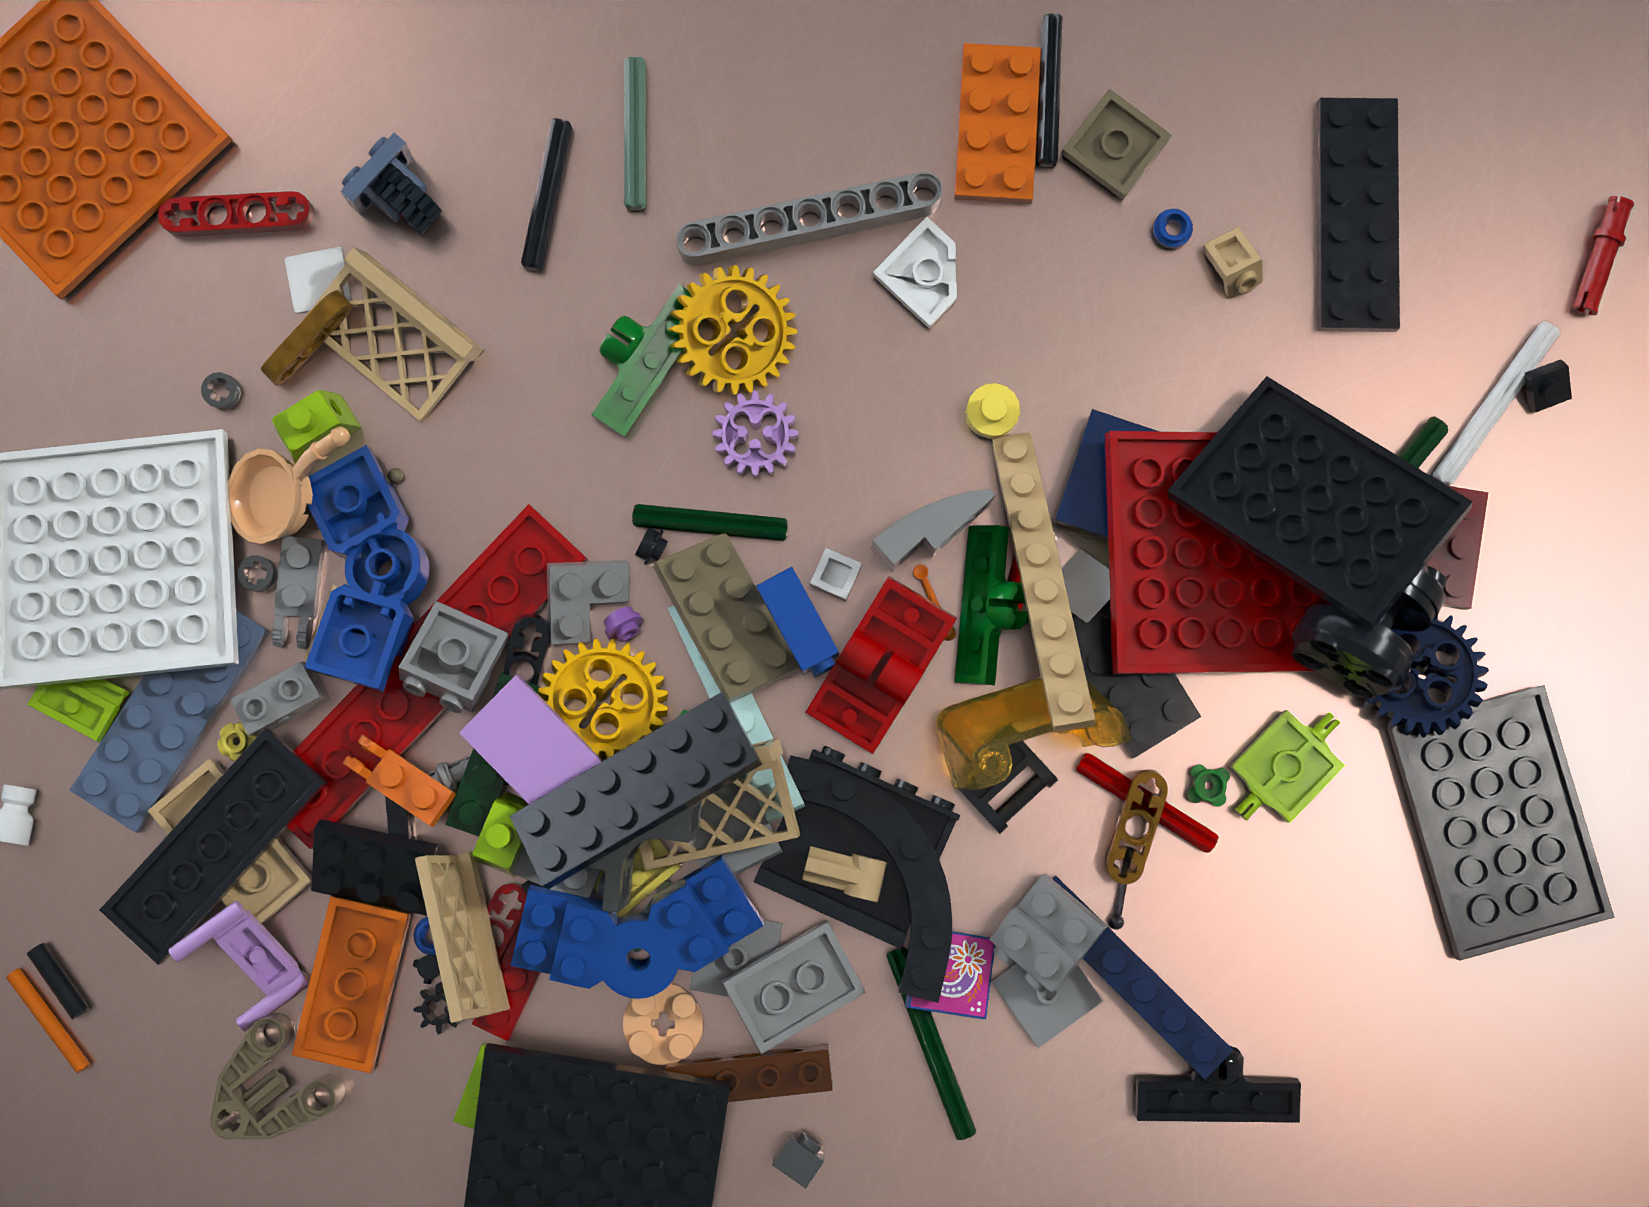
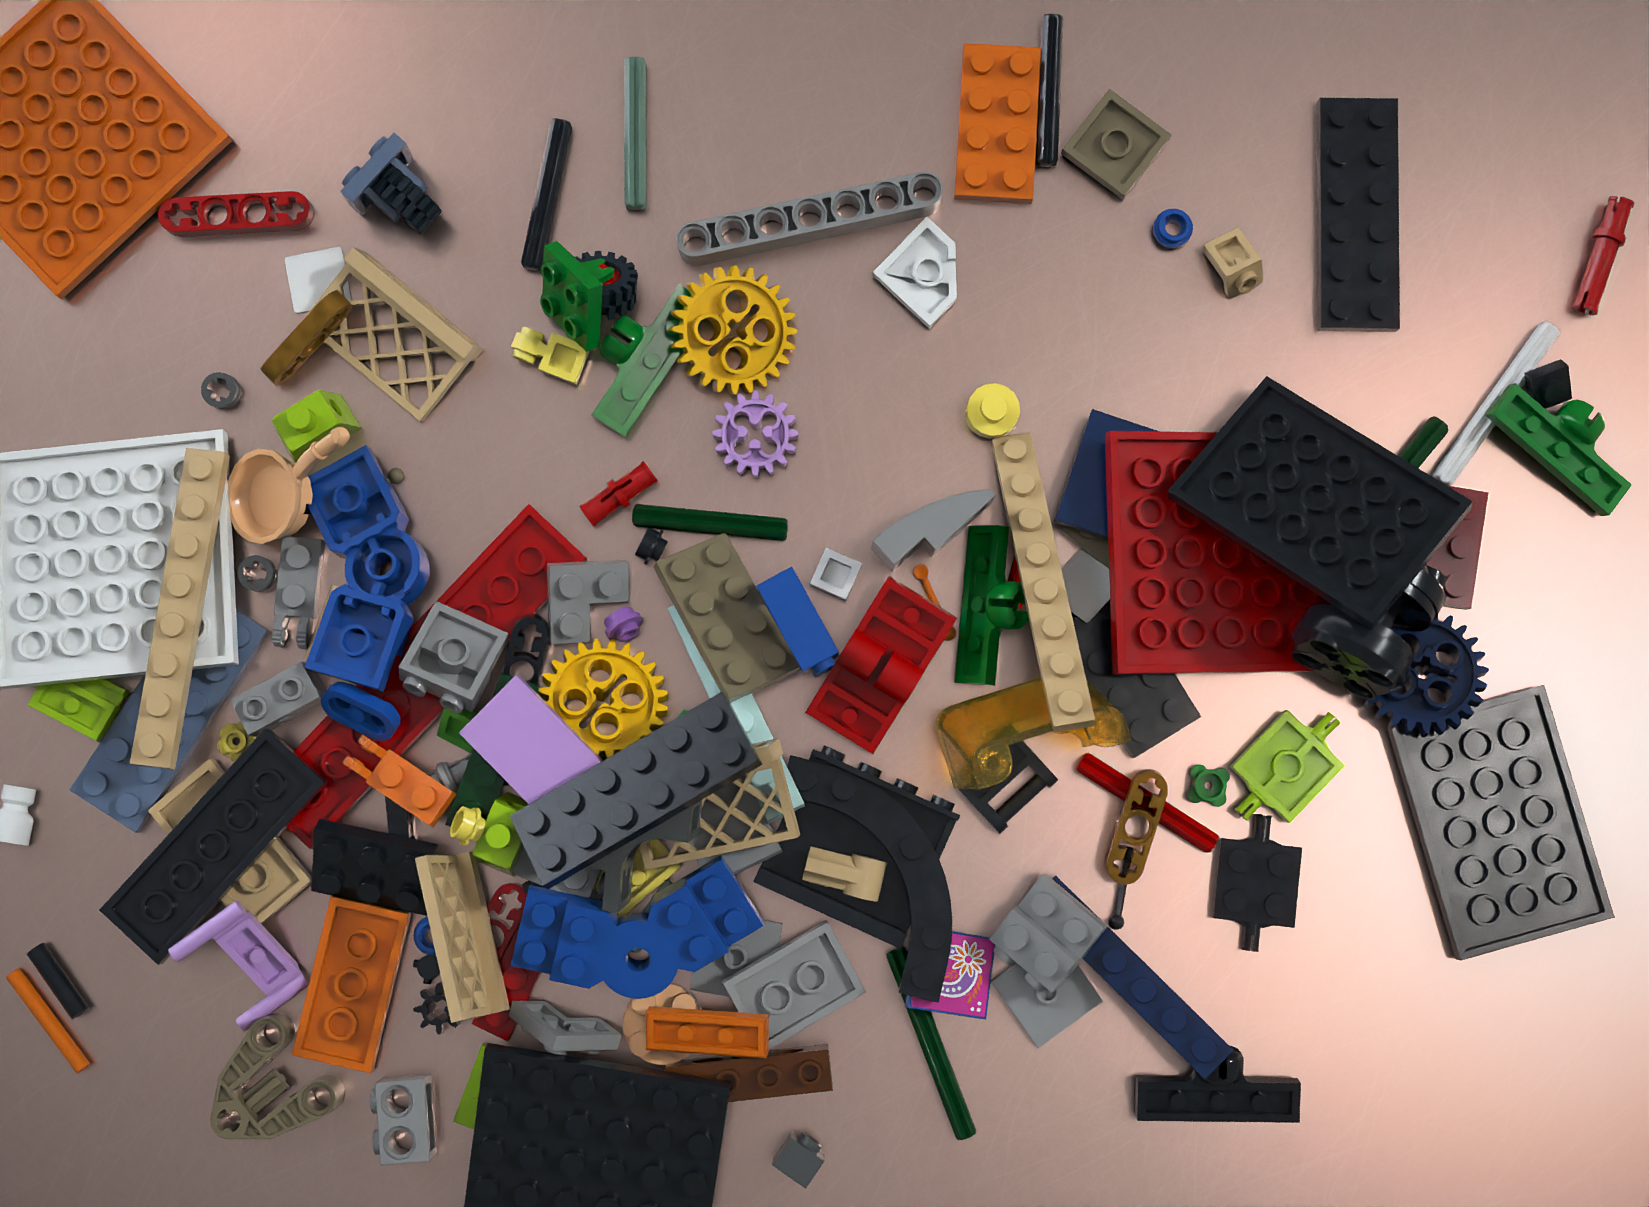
none -> tan plate [130,448,230,770]
none -> blue plate [321,682,401,741]
none -> light grey brick [370,1073,437,1165]
none -> bright green plate [436,708,479,753]
none -> light yellow plate [450,806,485,846]
none -> light grey plate [508,1001,622,1055]
none -> light yellow plate [511,327,590,385]
none -> green plate [540,241,638,352]
none -> red pin [579,461,658,527]
none -> orange tile [646,1006,769,1059]
none -> black plate [1212,814,1303,952]
none -> green plate [1485,383,1632,517]

